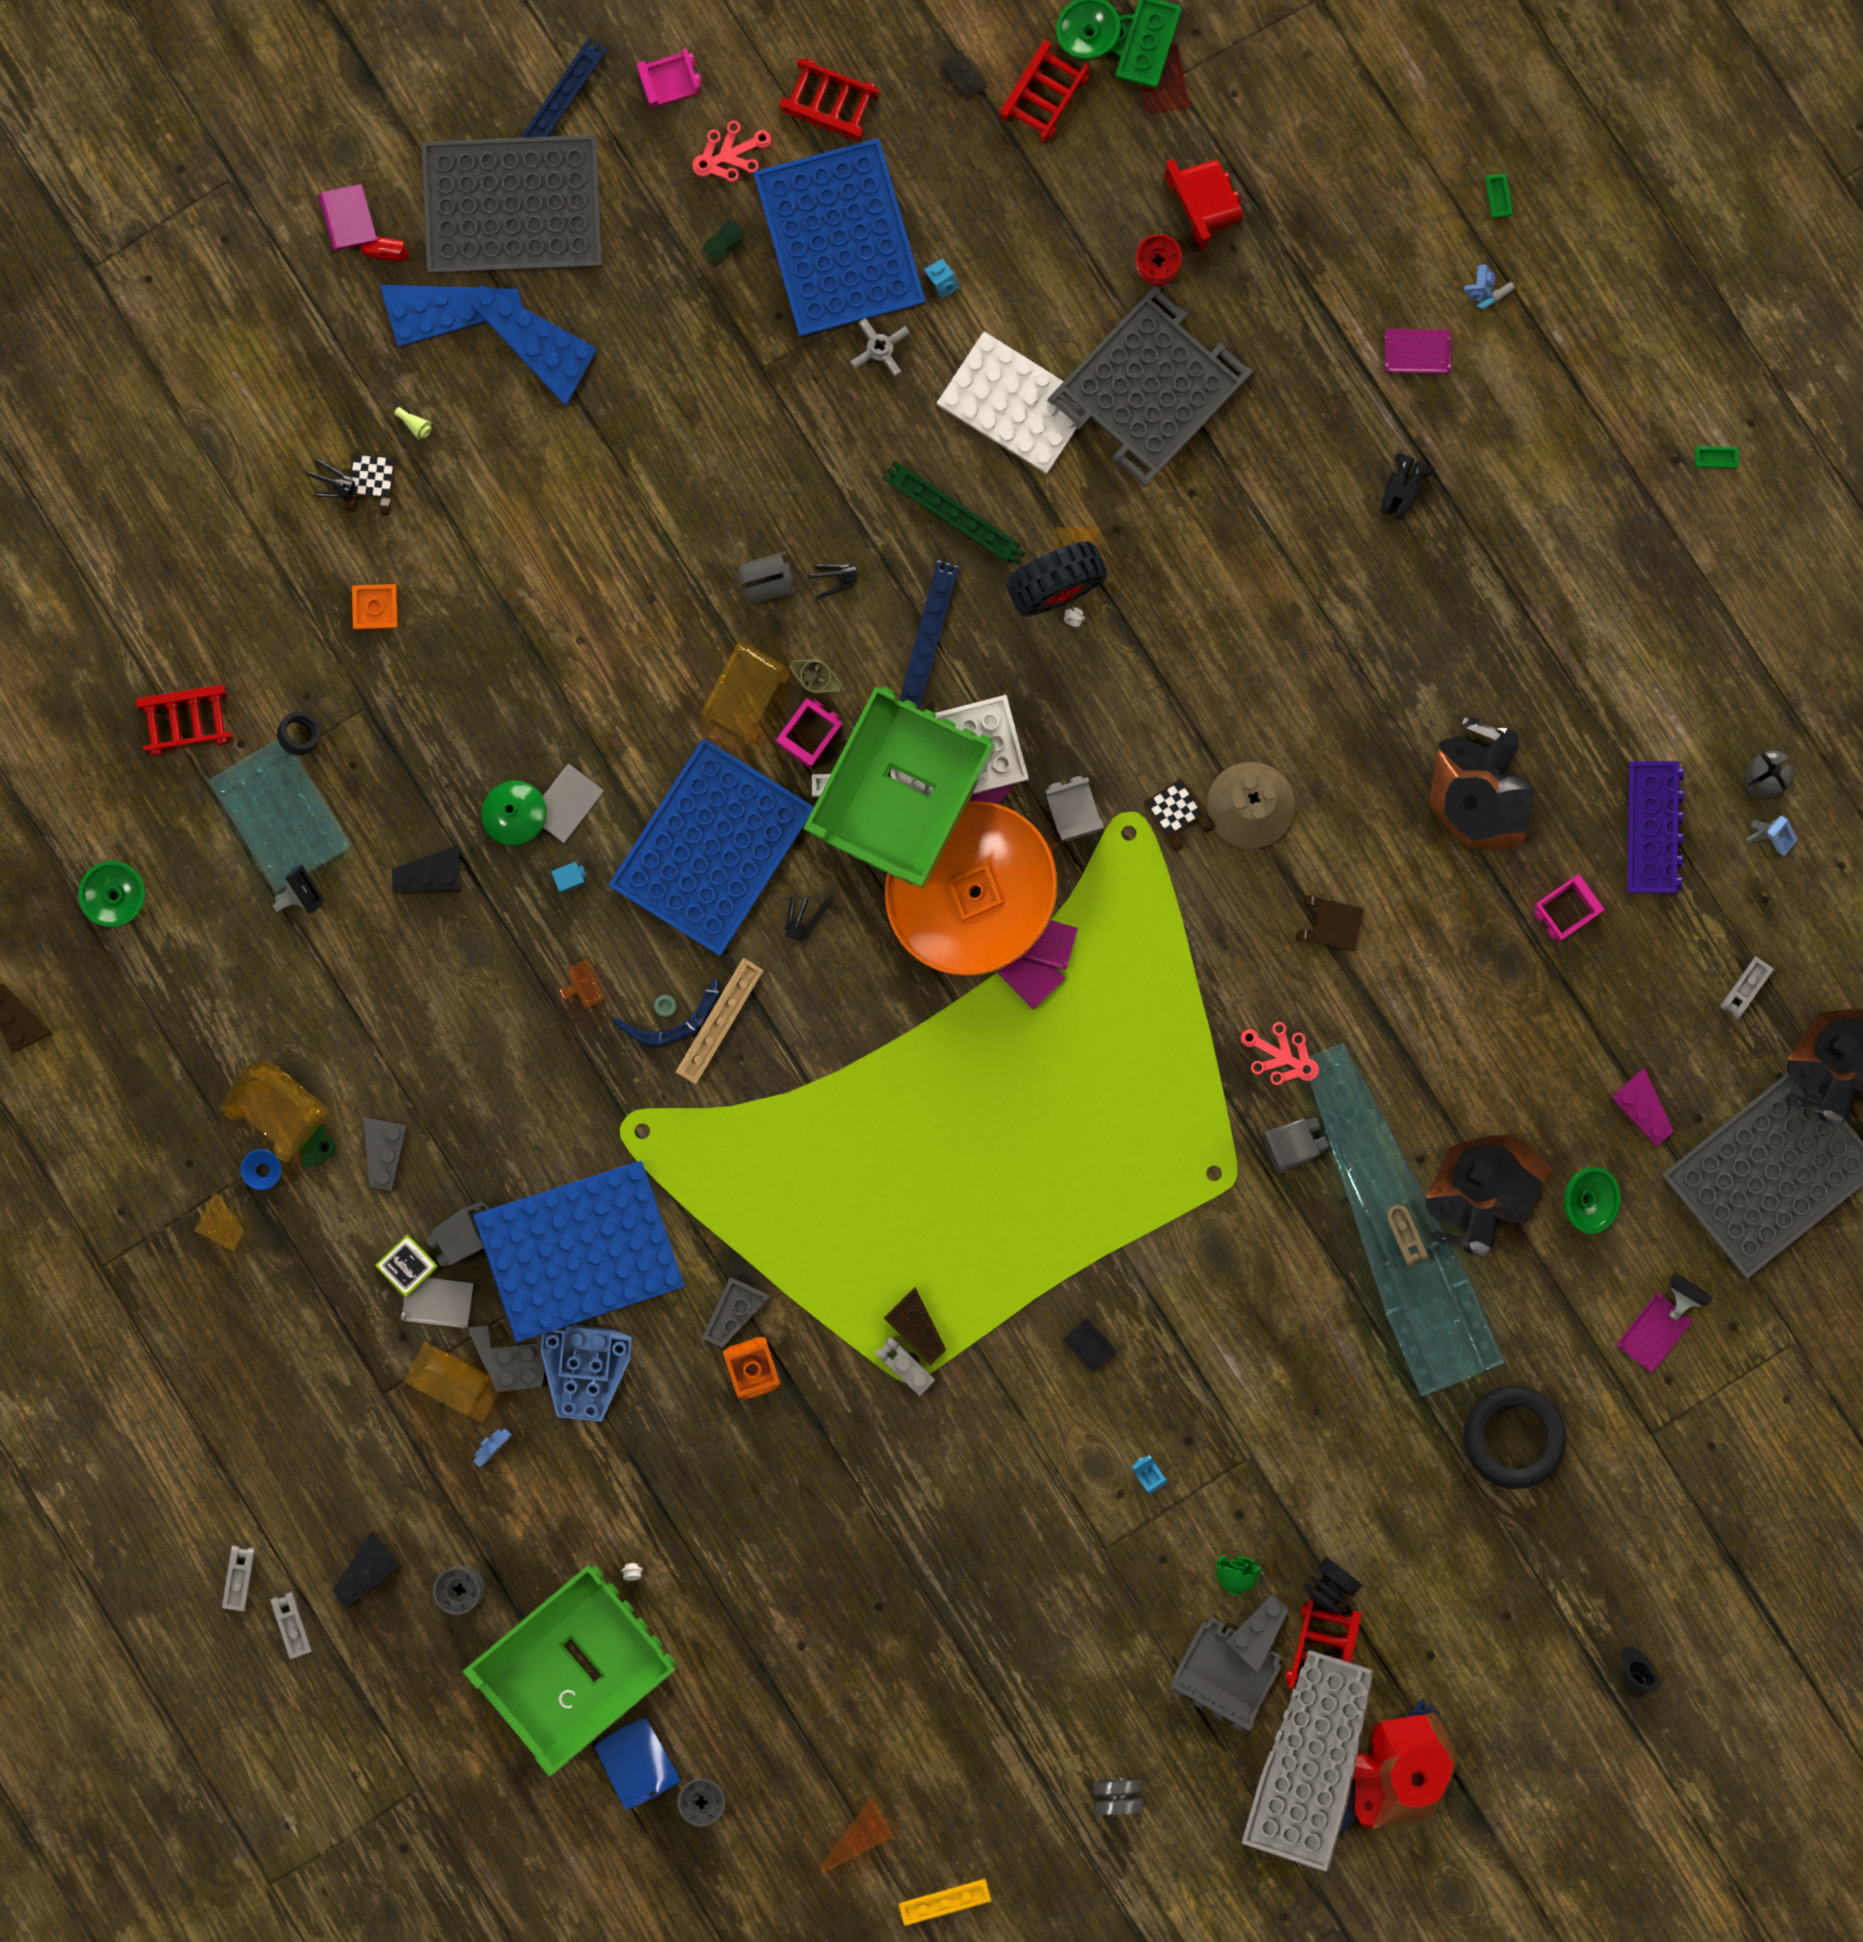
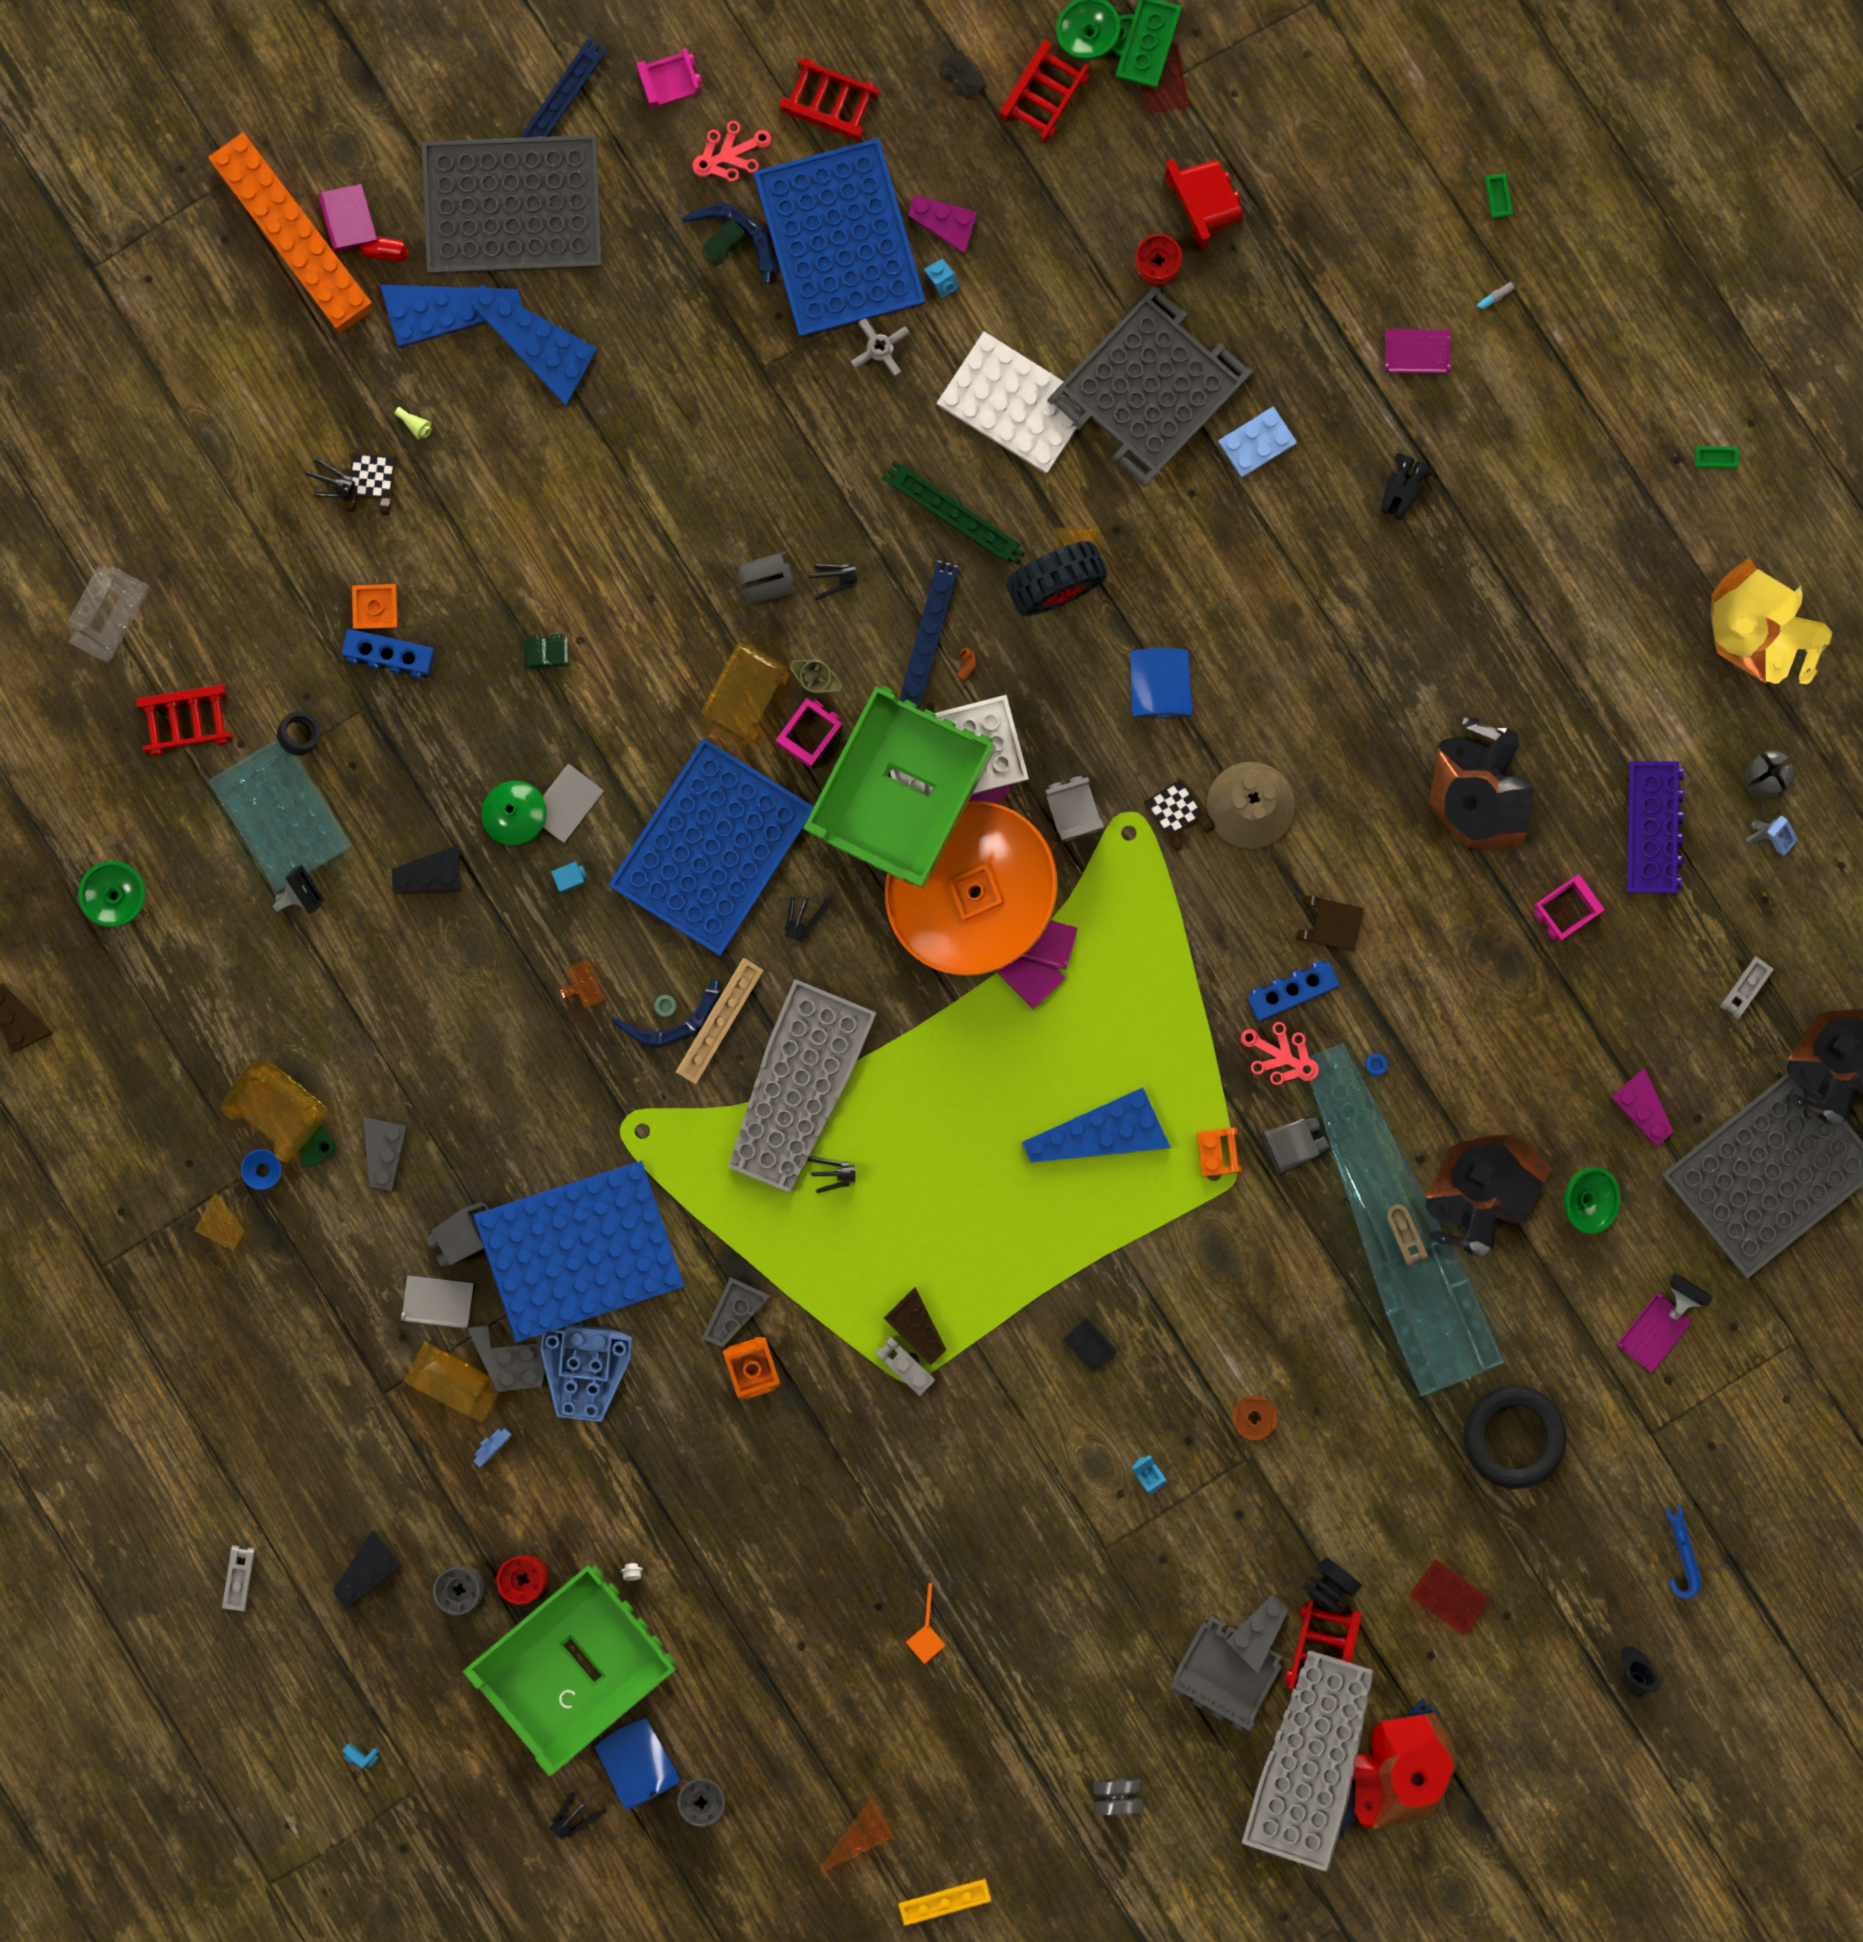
light grey plate [271,1592,312,1659] -> none
tile [375,1234,439,1298] -> none
white tile [812,774,831,797] -> none
white plate [1064,607,1085,627] -> none
green cylinder [1215,1556,1261,1596] -> none
medium blue bracket [1464,264,1495,301] -> none
none -> clear windscreen [66,566,150,664]
none -> orange brick [208,132,374,334]
none -> blue brick [341,629,435,679]
none -> dark azure bracket [342,1743,379,1769]
none -> red wheel [496,1555,549,1604]
none -> clear green brick [523,634,570,669]
none -> black plant [550,1792,607,1840]
none -> dark blue animal [681,203,776,284]
none -> light grey wing [728,979,877,1193]
none -> black plant [807,1157,856,1193]
none -> orange piece [906,1583,946,1664]
none -> magenta wing [908,195,977,255]
none -> dark orange arm [956,648,977,682]
none -> blue wing [1022,1087,1171,1163]
none -> blue piece [1130,648,1192,719]
none -> orange plate [1197,1128,1242,1177]
none -> light blue plate [1218,406,1297,479]
none -> dark orange plate [1232,1395,1277,1440]
none -> blue brick [1247,960,1340,1023]
none -> blue tile [1365,1054,1388,1076]
none -> clear red plate [1409,1559,1490,1636]
none -> blue piece [1667,1504,1702,1599]
none -> light yellow piece [1711,557,1832,684]

